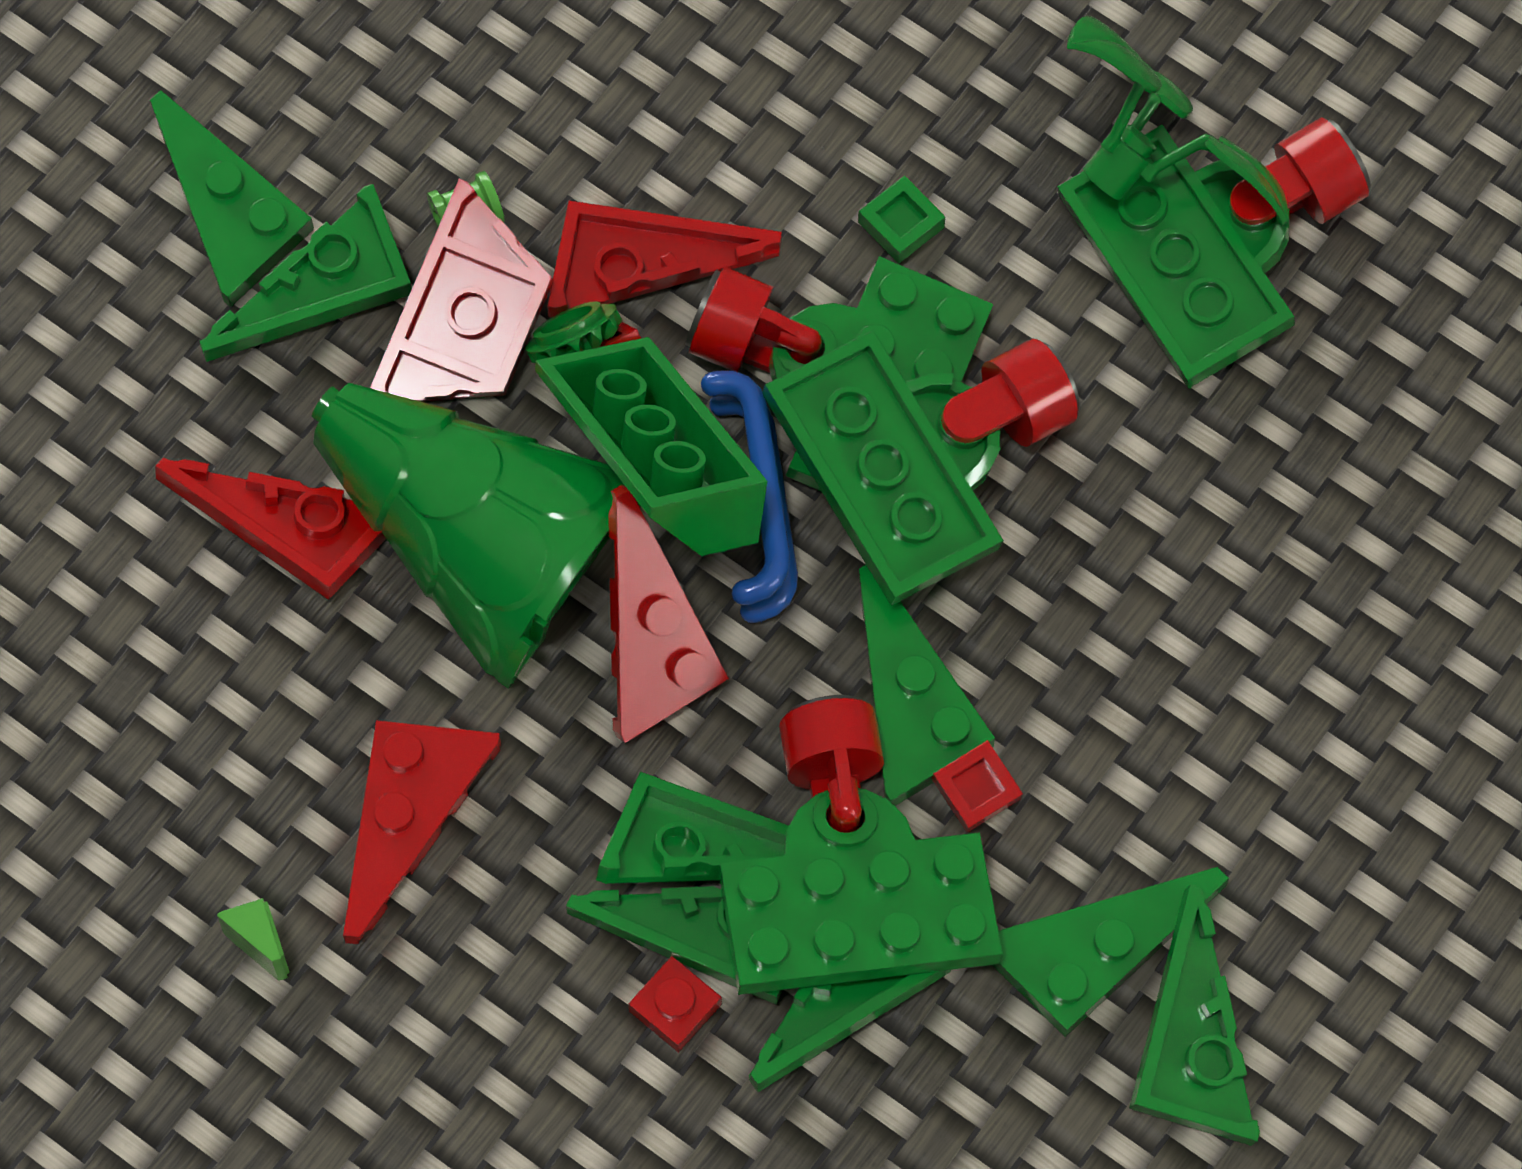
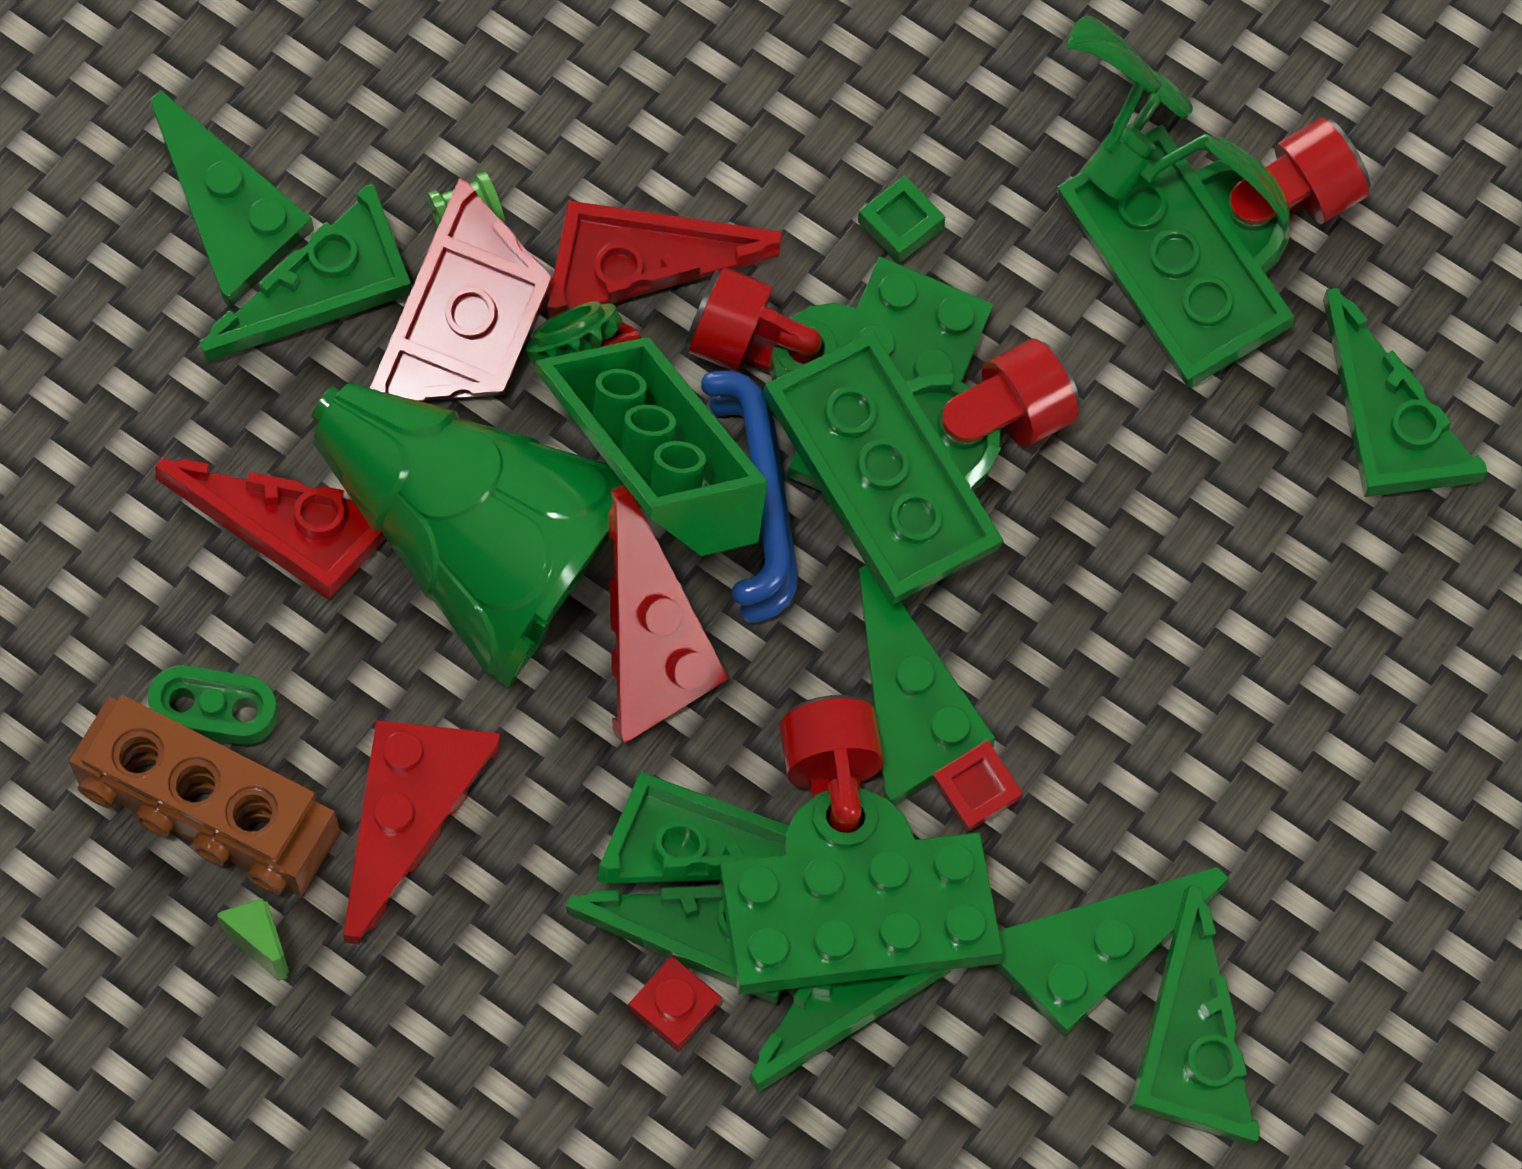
none -> dark orange brick [69,695,341,898]
none -> green plate [148,665,278,745]
none -> green wing [1323,288,1487,497]

